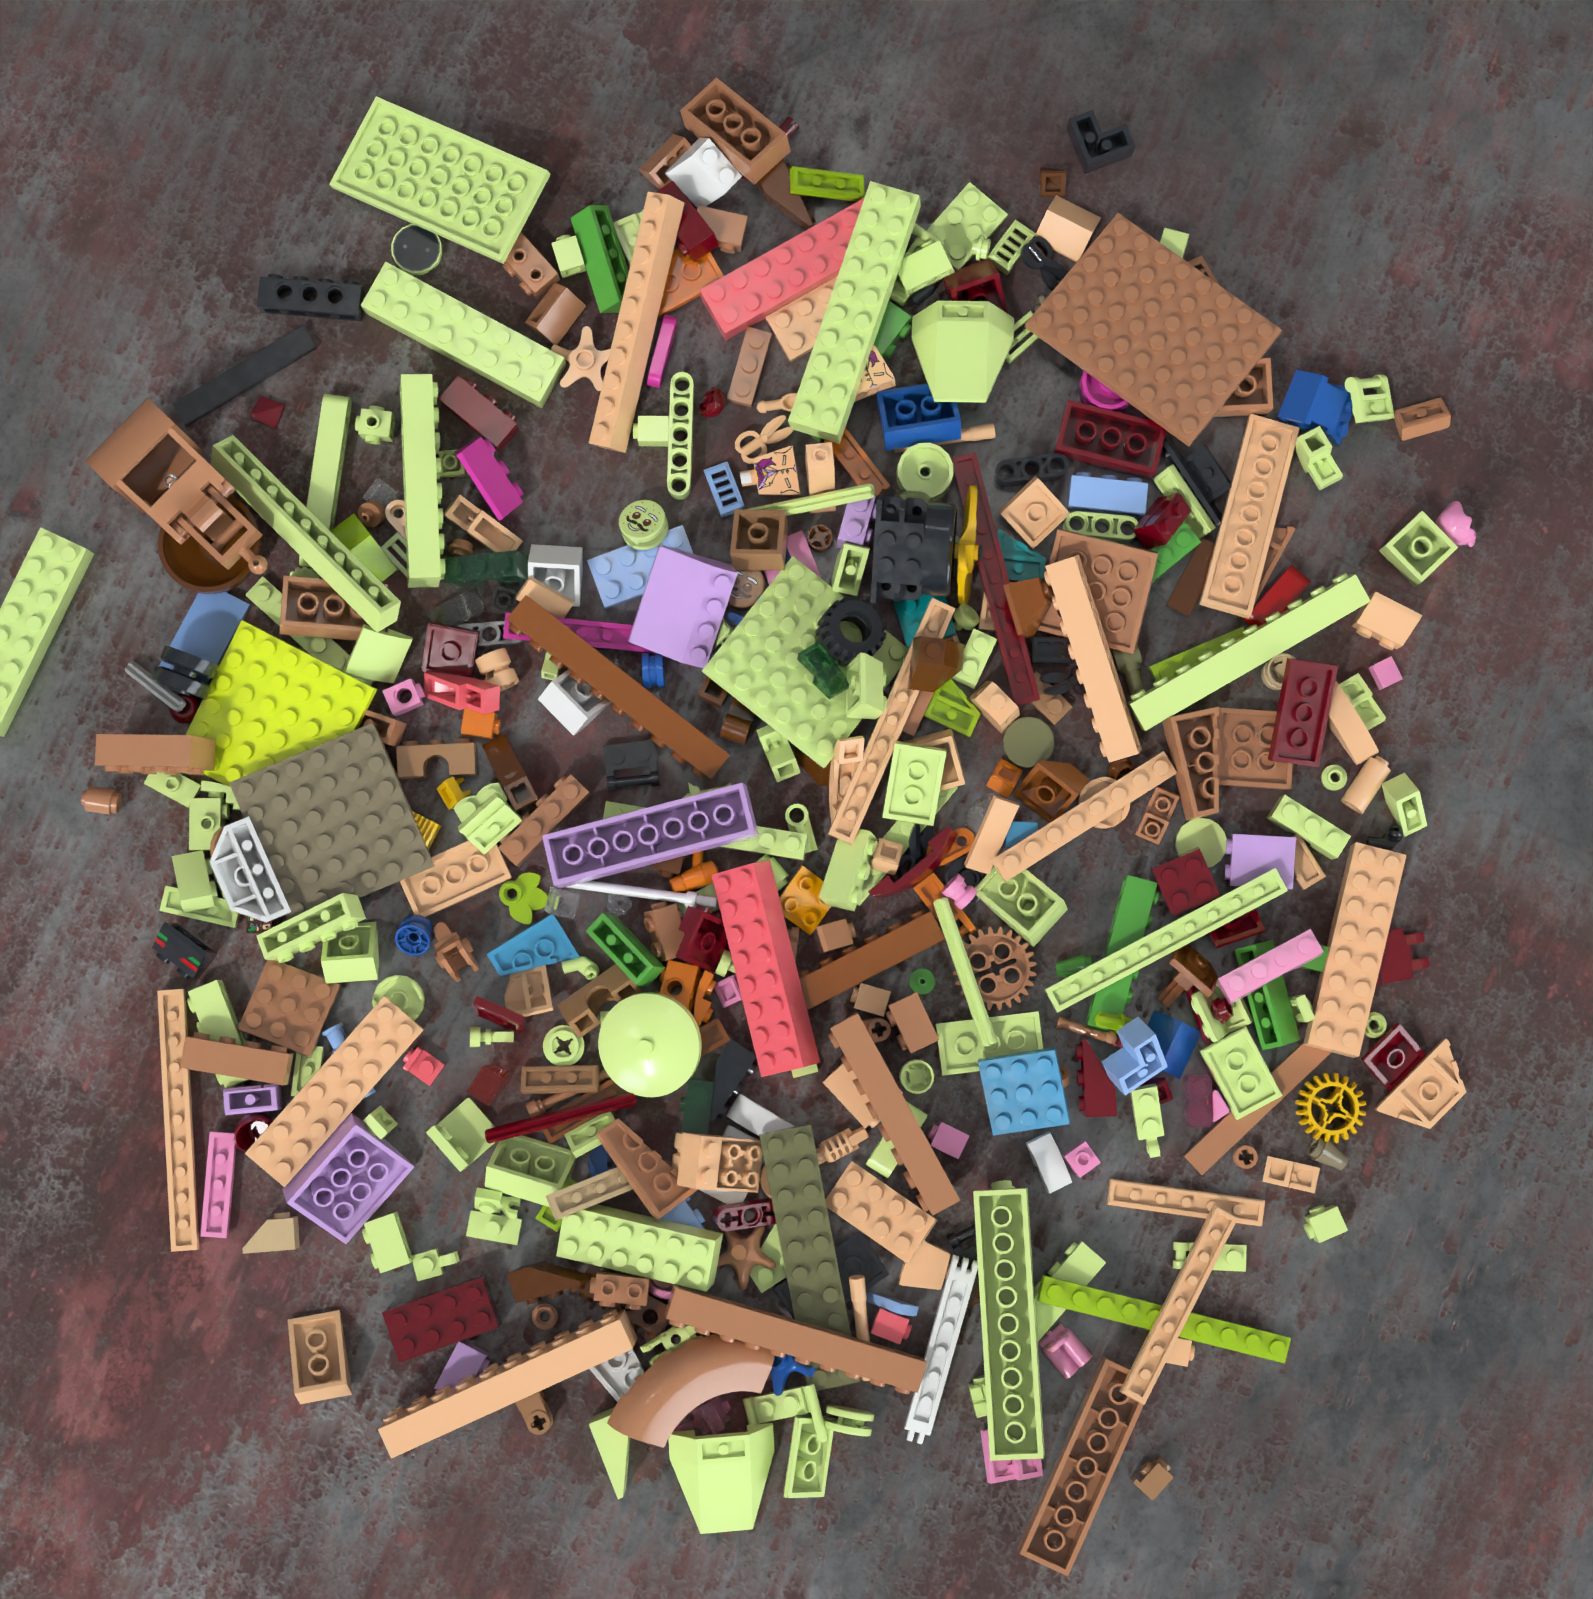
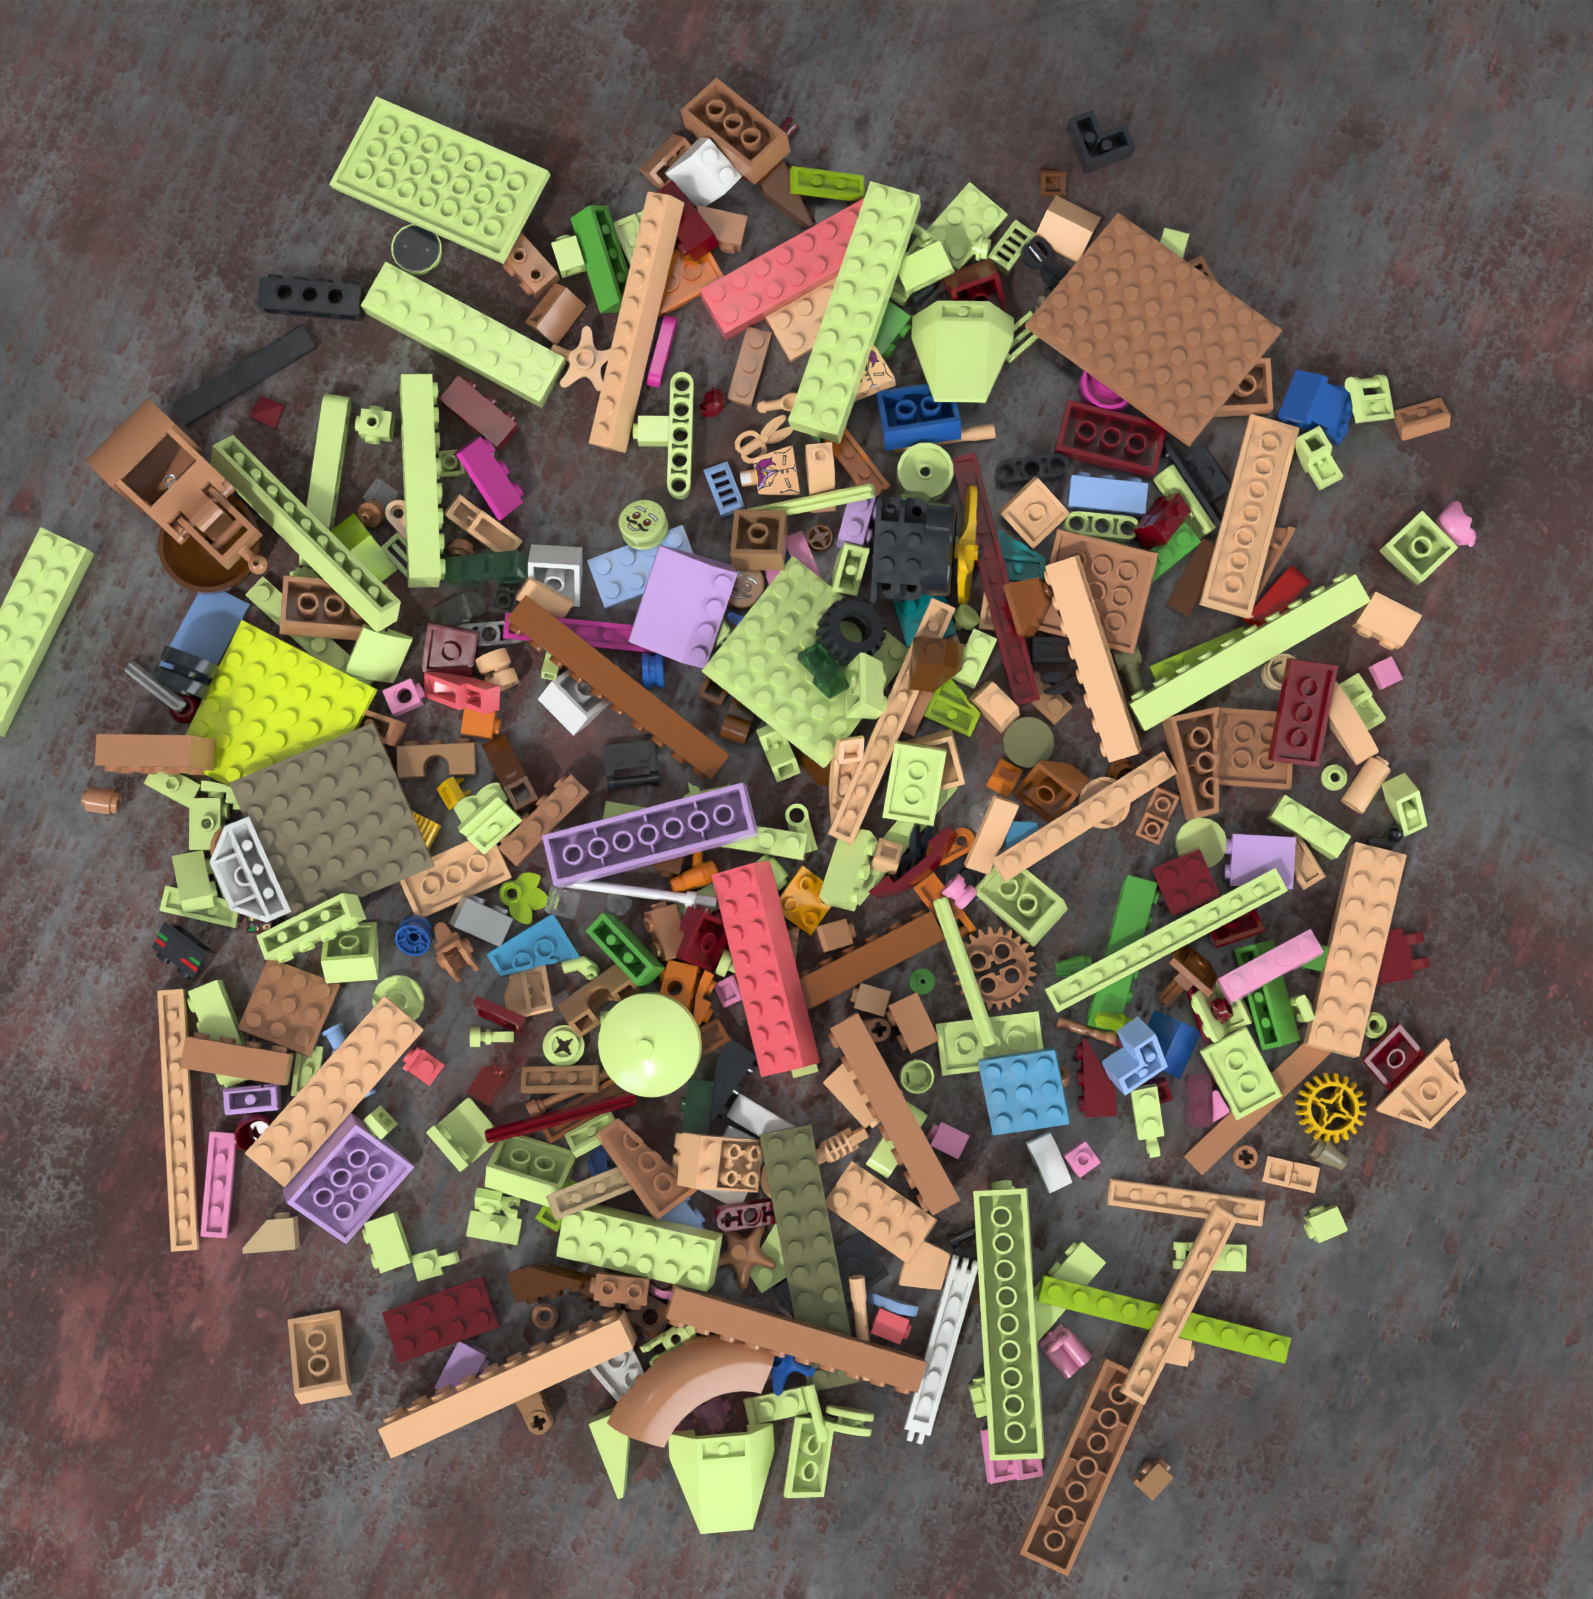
none -> light grey brick [449,894,513,947]

